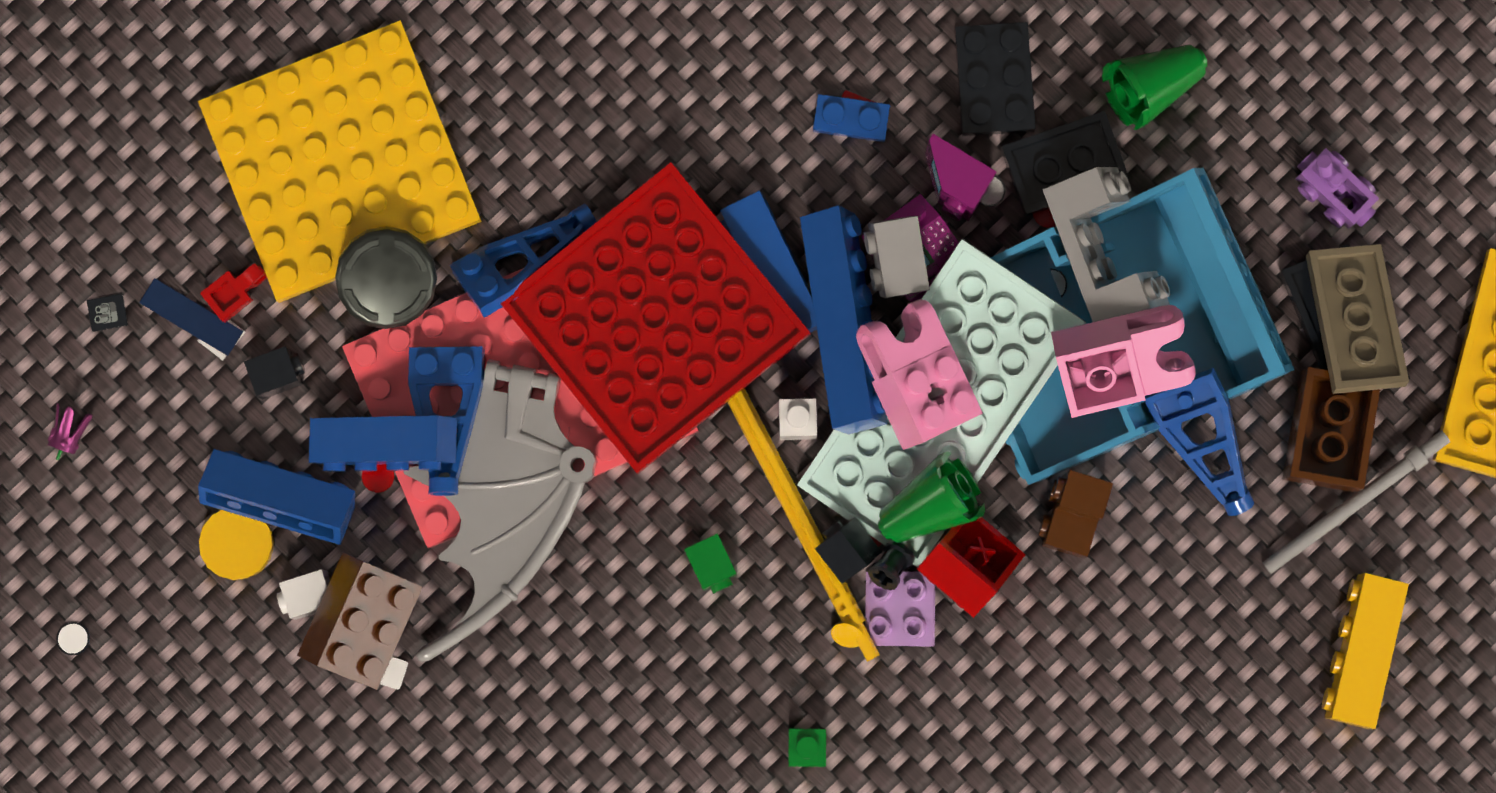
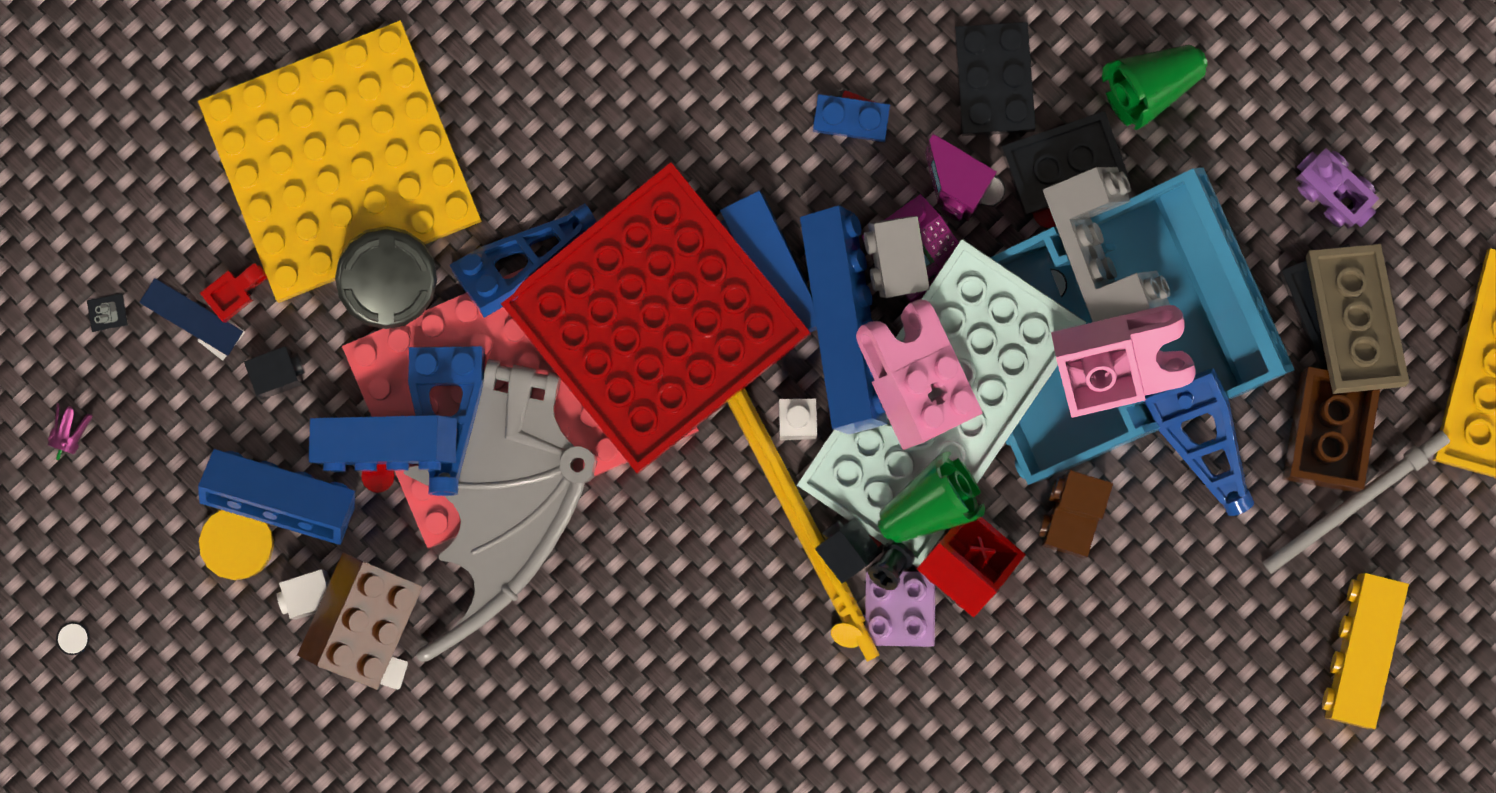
green brick [684,533,737,594] -> none
green brick [788,728,826,767] -> none

